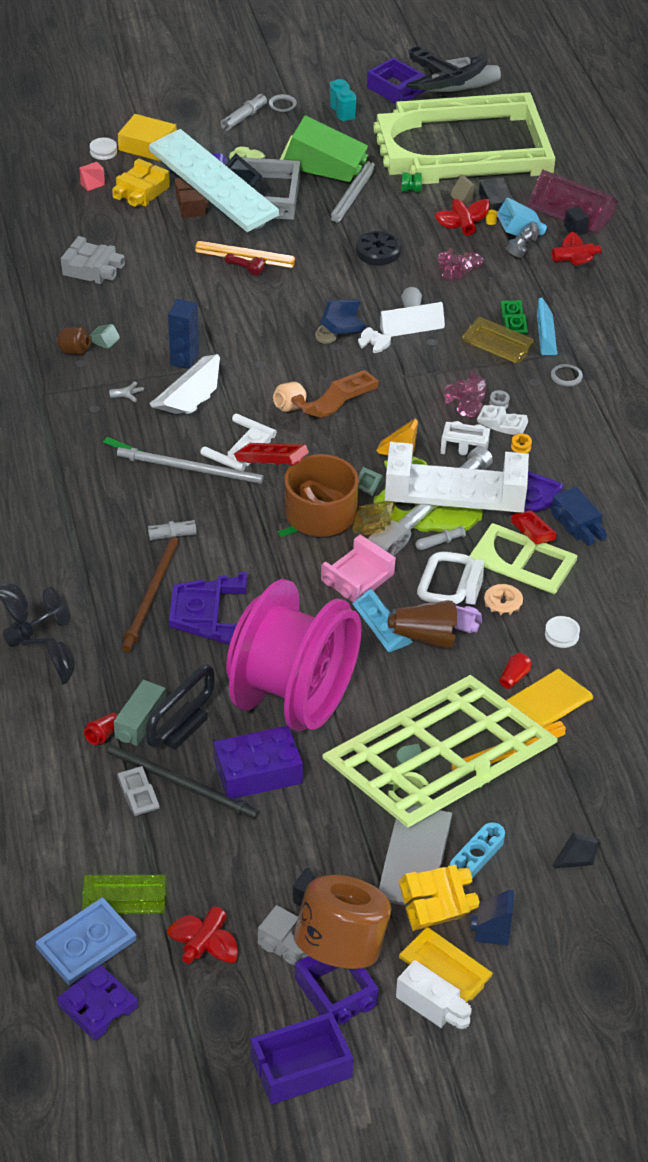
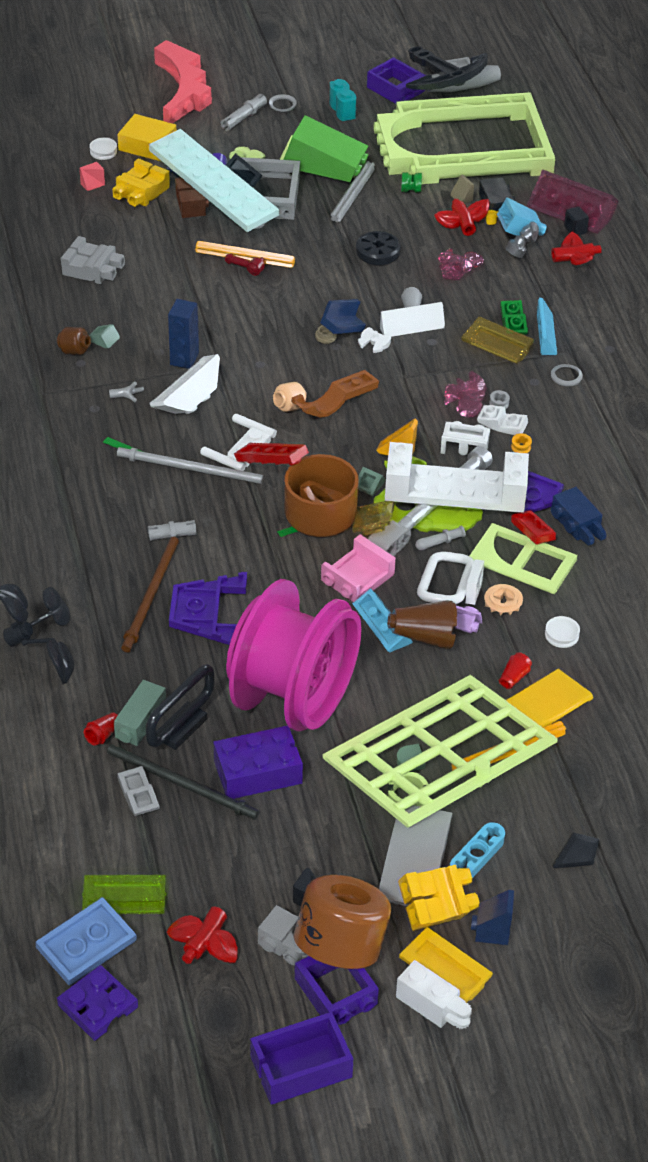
none -> coral arch [154,40,212,124]

